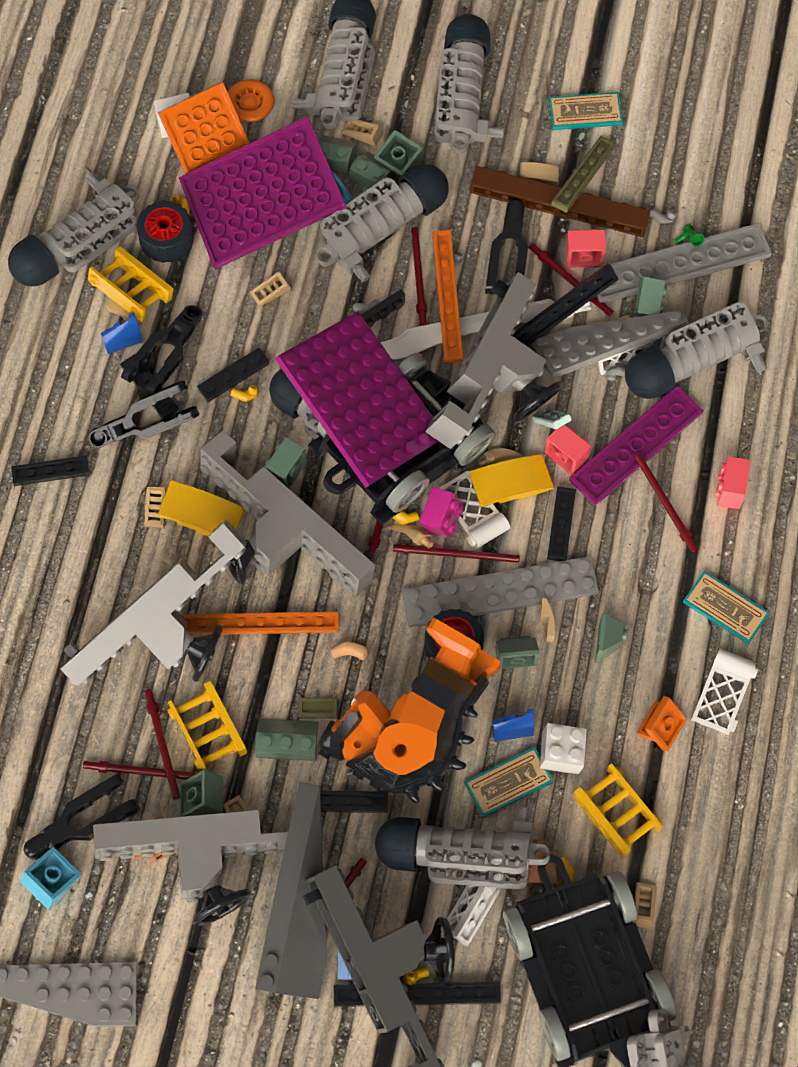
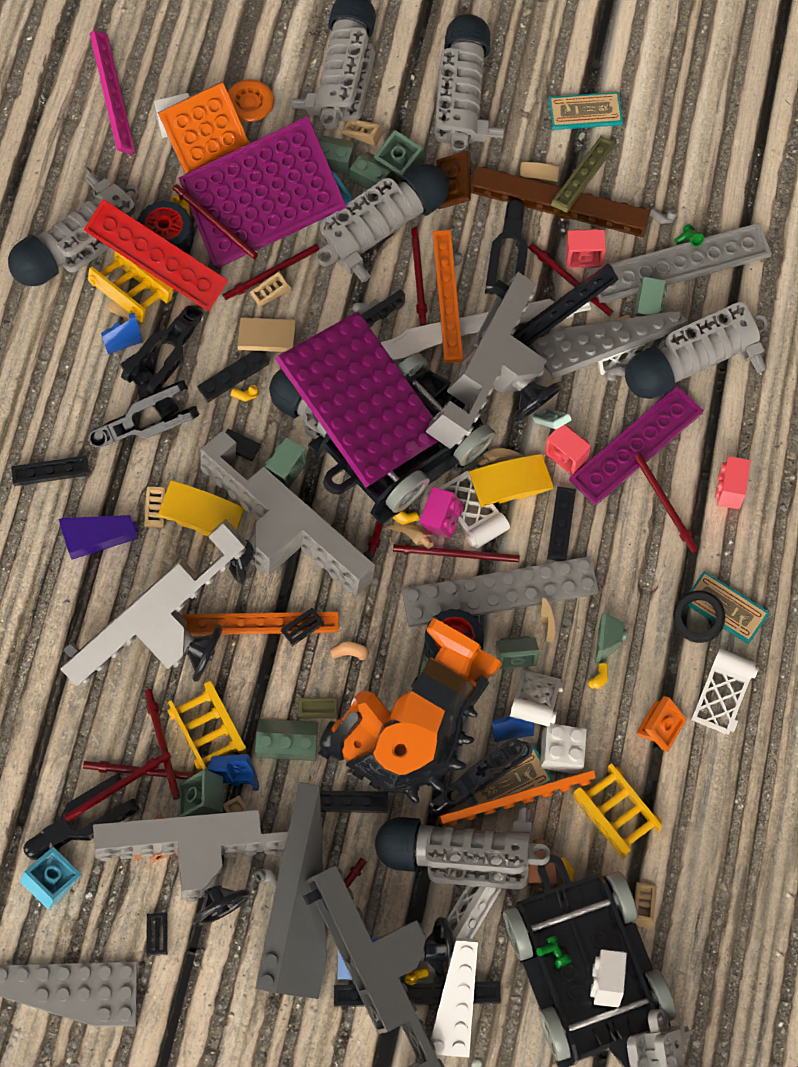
none -> dark purple slope [58,515,139,560]
none -> dark red bar [64,750,171,822]
none -> red plate [83,199,229,312]
none -> dark pink plate [90,30,135,155]
none -> black tile [146,913,168,956]
none -> dark red bar [172,184,258,260]
none -> blue slope [208,754,259,791]
none -> dark red bar [222,244,320,301]
none -> black tile [225,429,261,462]
none -> tan tile [238,318,296,352]
none -> light grey arm [254,869,278,890]
none -> black tile [281,608,324,646]
none -> black piece [428,738,532,818]
none -> white wing [430,937,478,1057]
none -> reddish brown tile [436,151,471,209]
none -> orange plate [438,770,596,827]
none -> white piece [510,670,564,726]
none -> green piece [537,936,572,969]
none -> yellow arm [588,663,608,689]
none -> white brick [590,950,627,1008]
none -> black tyre [673,590,725,643]

